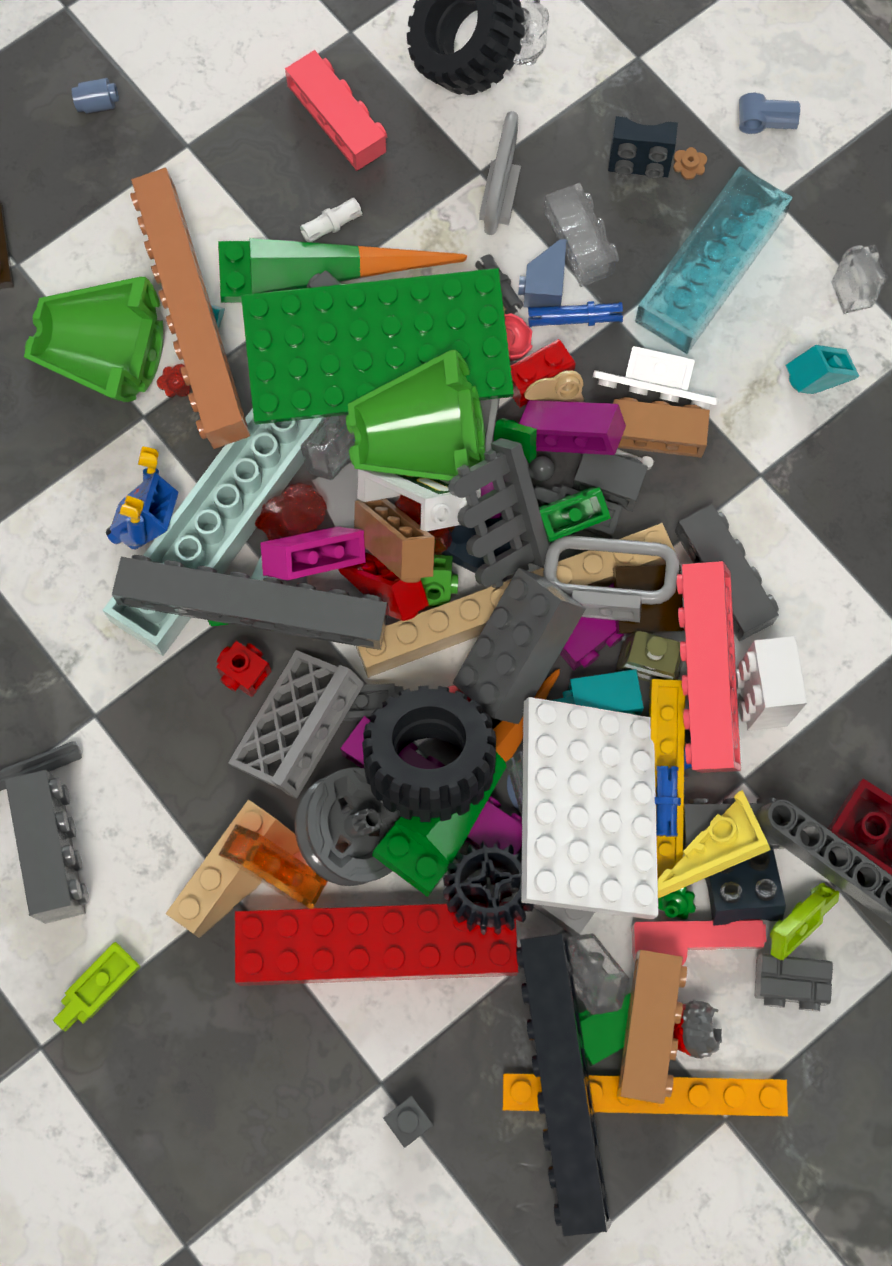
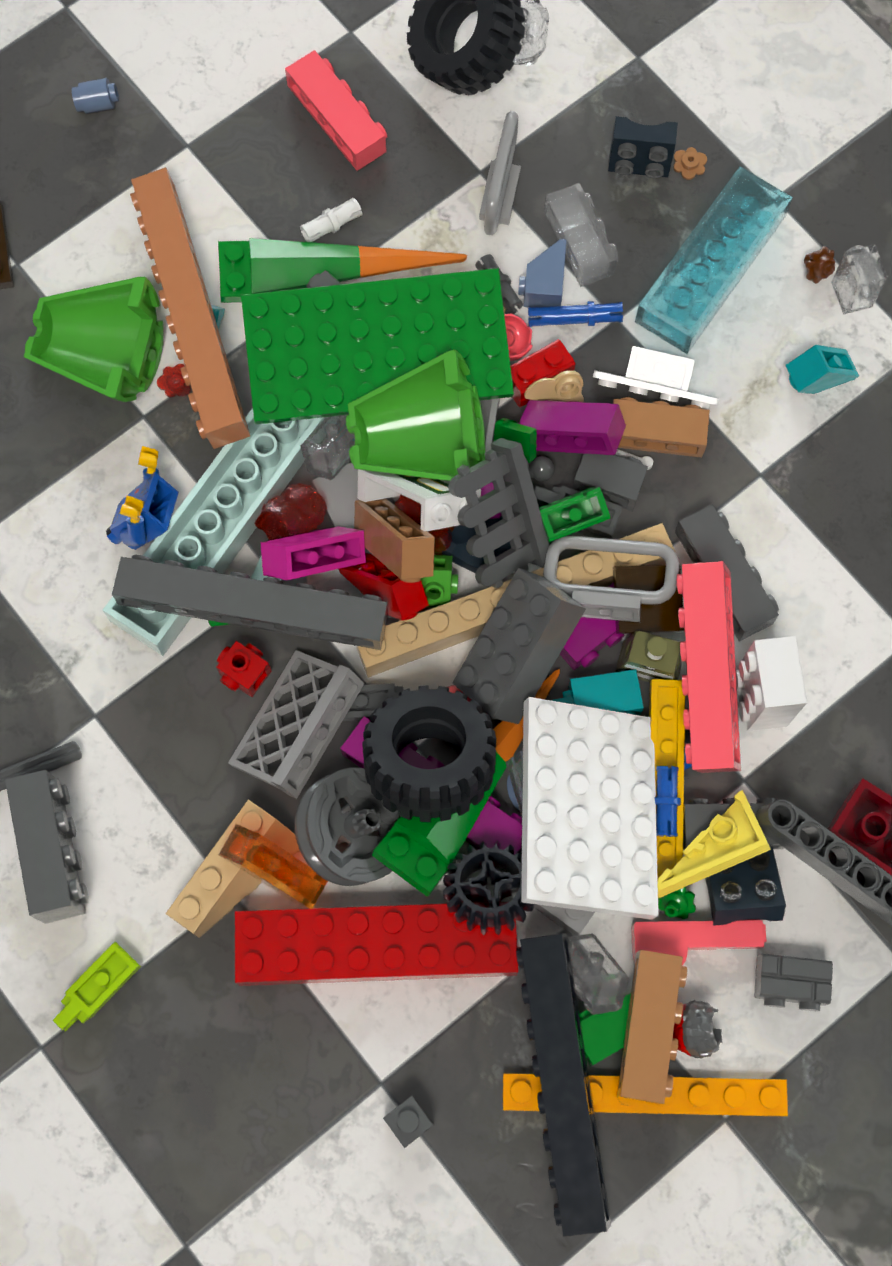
sand blue piece [739,92,800,134] -> none
lime hinge [770,882,840,961] -> none
none -> reddish brown plant [804,246,835,284]

